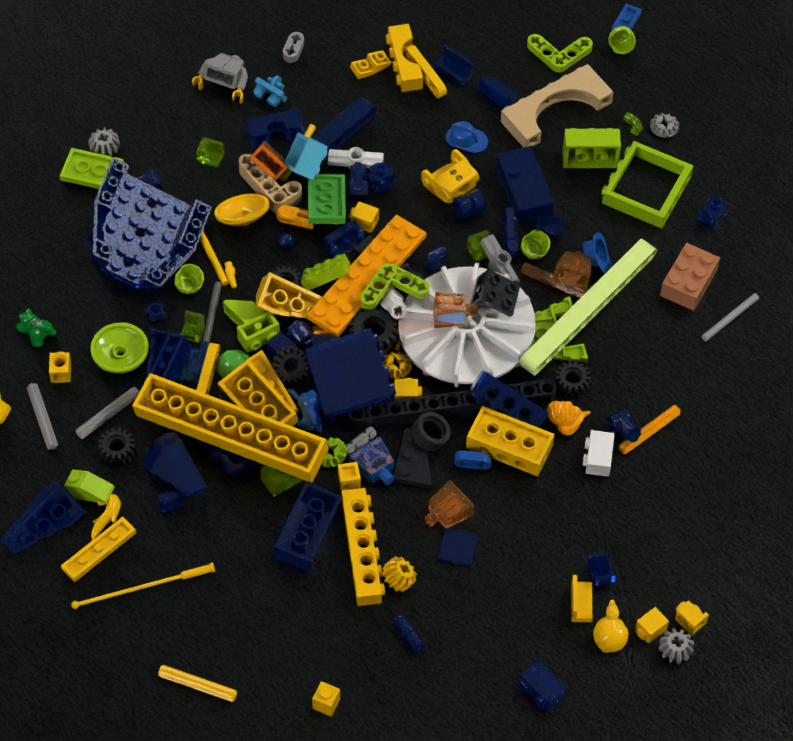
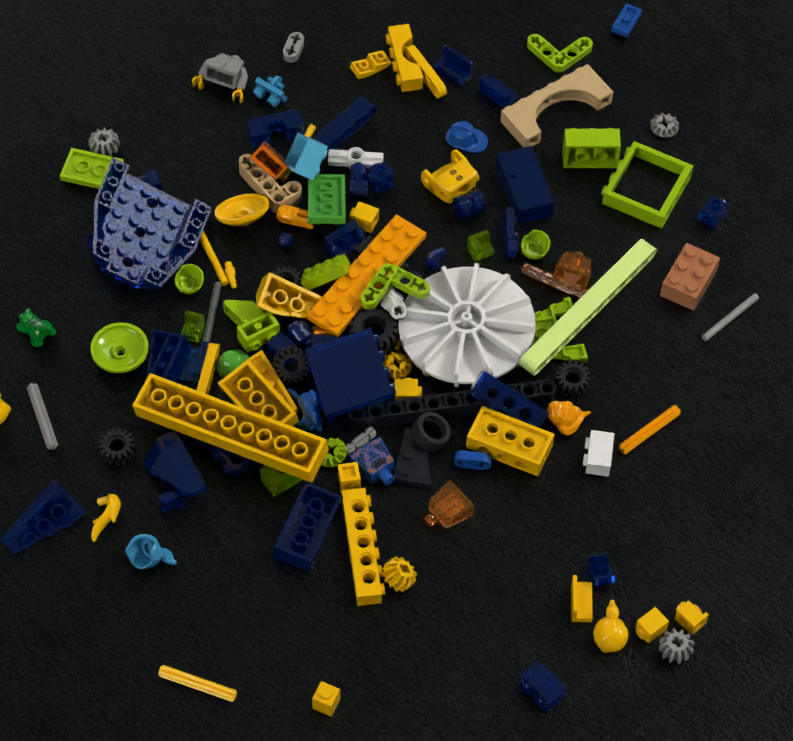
yellow brick [49,352,71,383] -> none
yellow plate [61,517,136,582] -> none
lime slope [64,470,115,503] -> none
yellow piece [71,562,215,609] -> none
light grey axle [76,387,139,439] -> none
clear blue plate [145,303,167,322] -> none
clear neon green panel [197,137,224,167] -> none
clear blue pin [393,614,425,653] -> none
clear orange torso [433,292,477,328] -> none
clear blue piece [438,528,478,567] -> none
black bracket [469,269,520,317] -> none
light grey piece [480,235,520,284] -> none
clear blue plate [537,216,564,235] -> none
blue piece [583,232,612,274] -> none
clear blue piece [607,410,641,443] -> none
lime hair [608,26,636,55] -> none
clear neon green arm [624,112,643,135] -> none
none -> dark azure hair [125,534,177,569]

